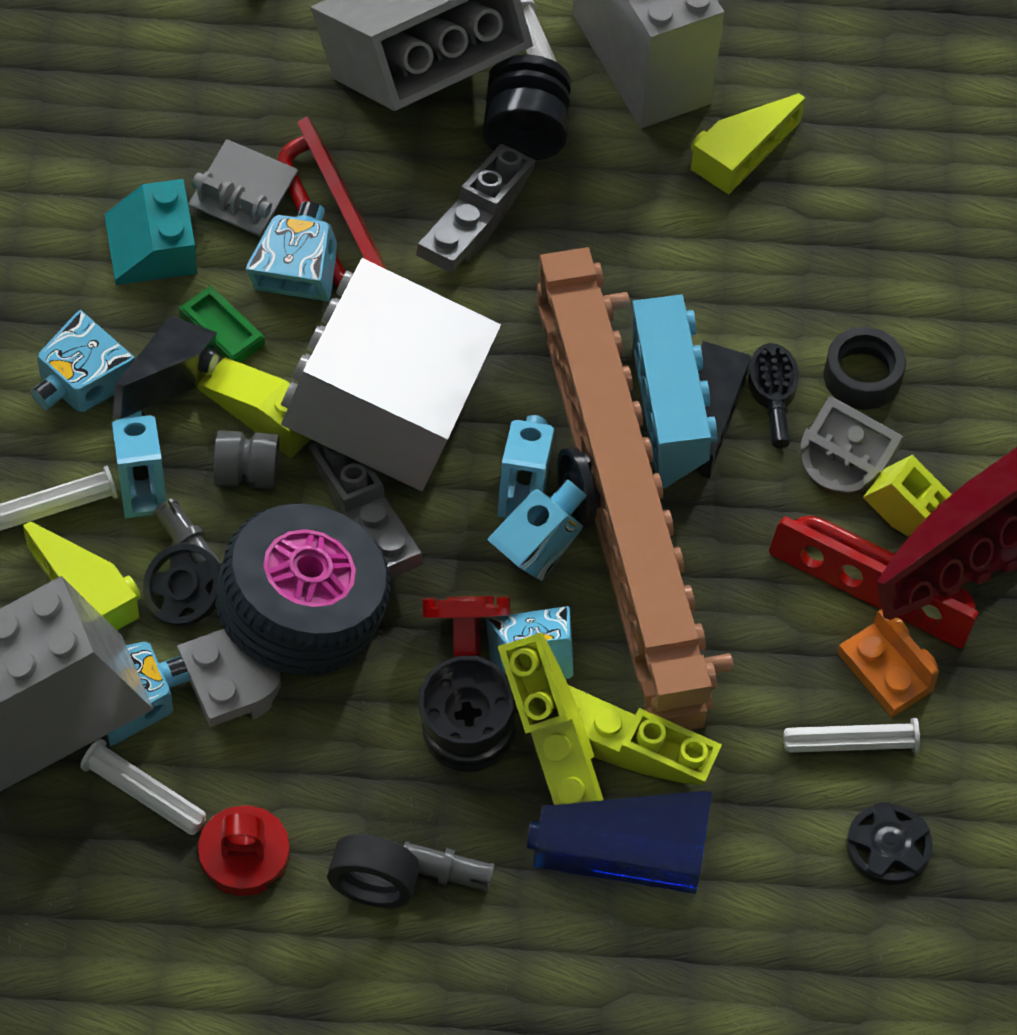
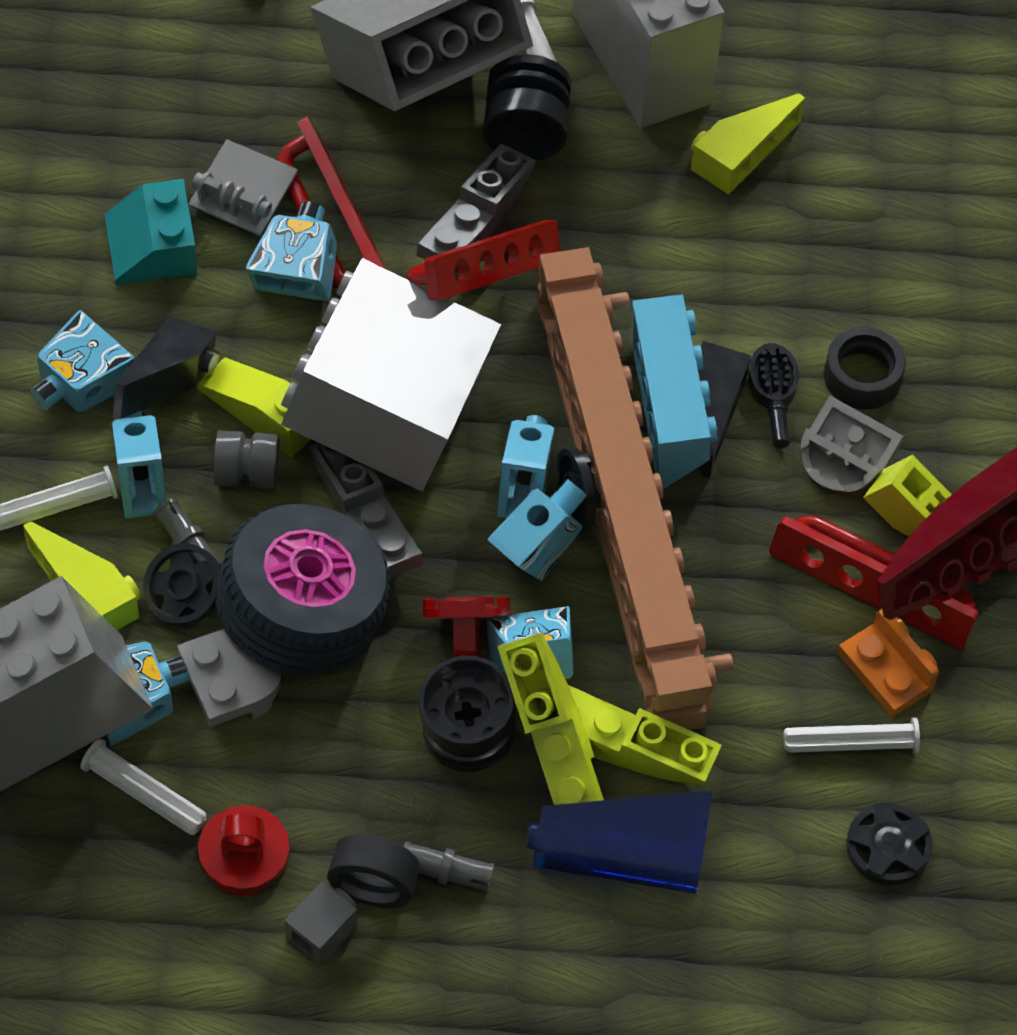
green tile [179,285,265,363] -> none
none -> dark grey brick [284,881,357,967]
none -> red piece [407,220,561,300]

